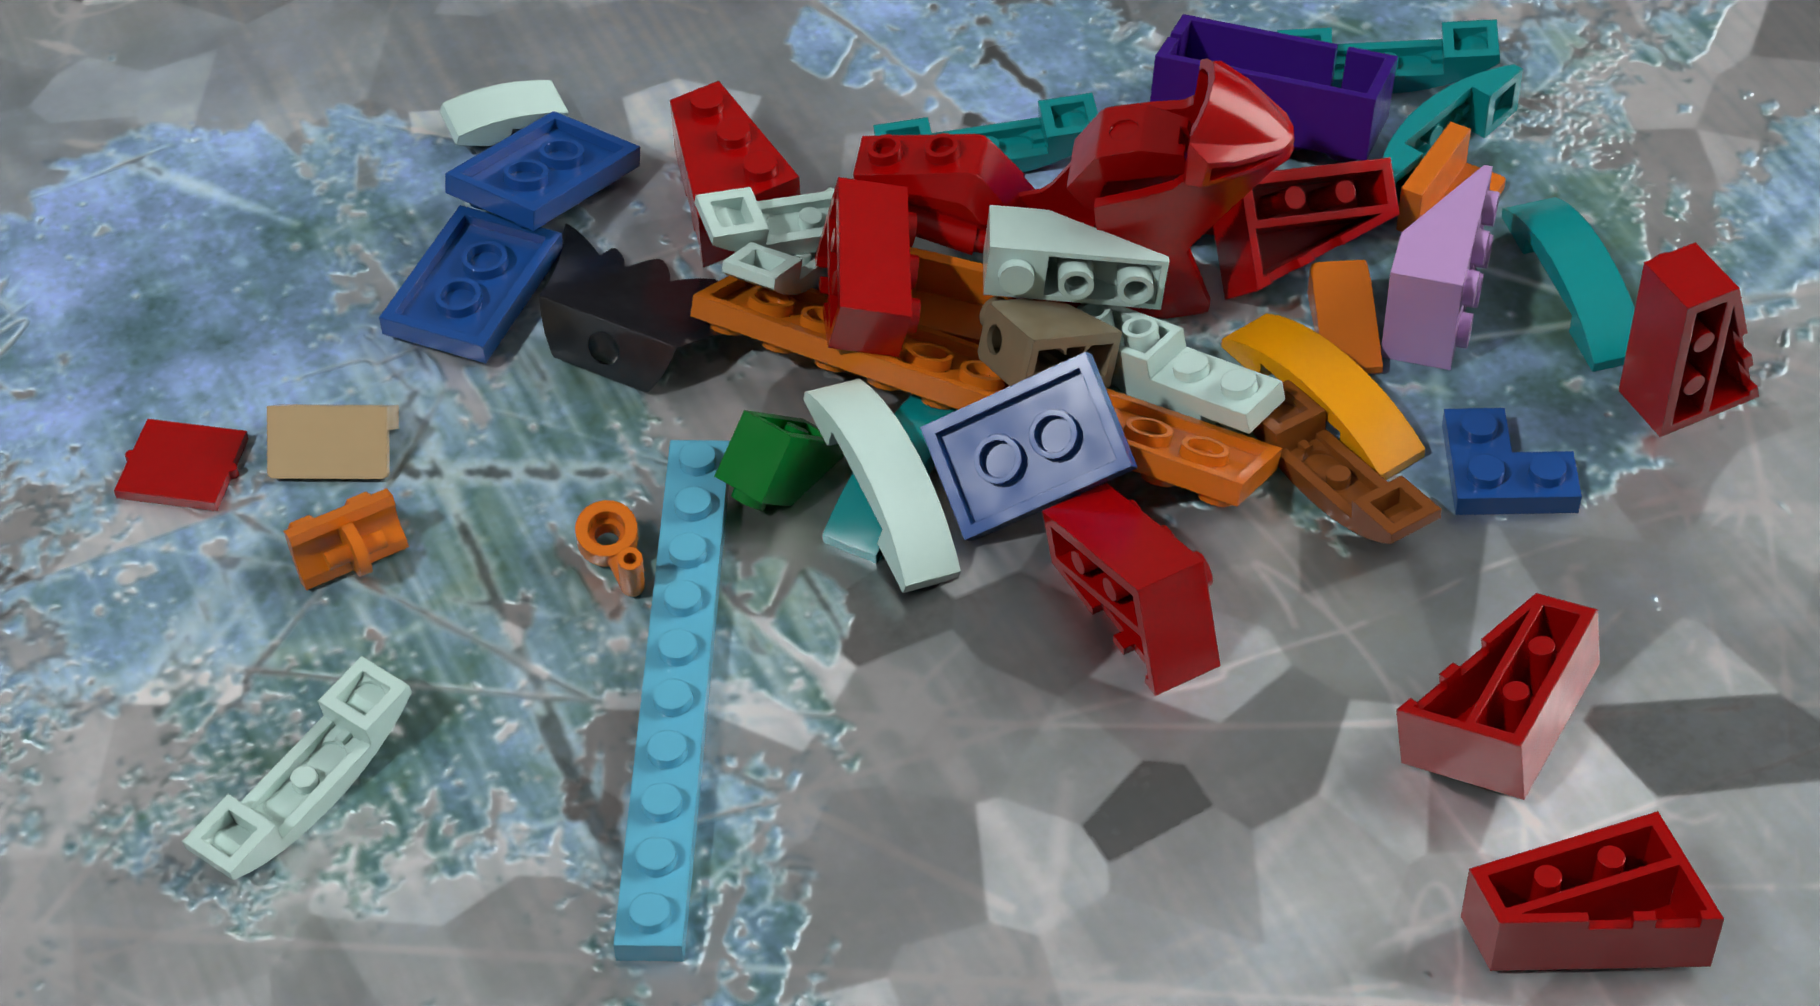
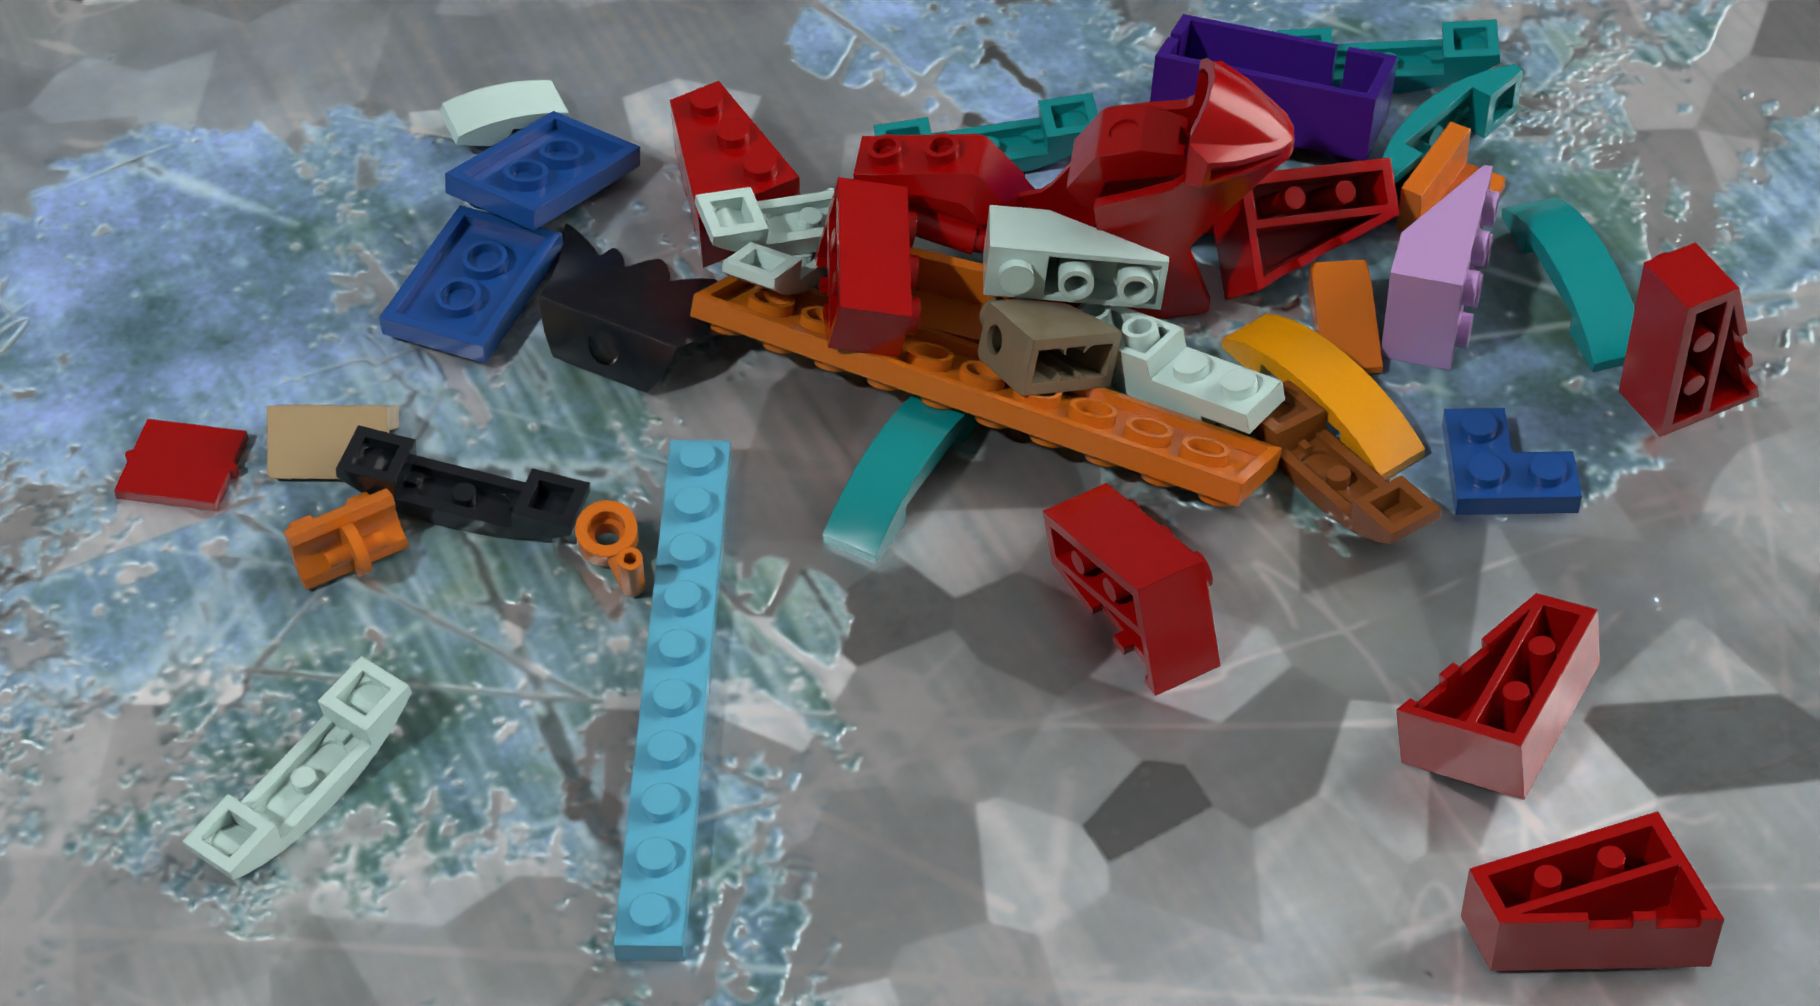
green slope [714,410,844,511] -> none
light aqua slope [803,378,961,593] -> none
plate [920,352,1138,542] -> none
none -> black slope [336,425,590,540]

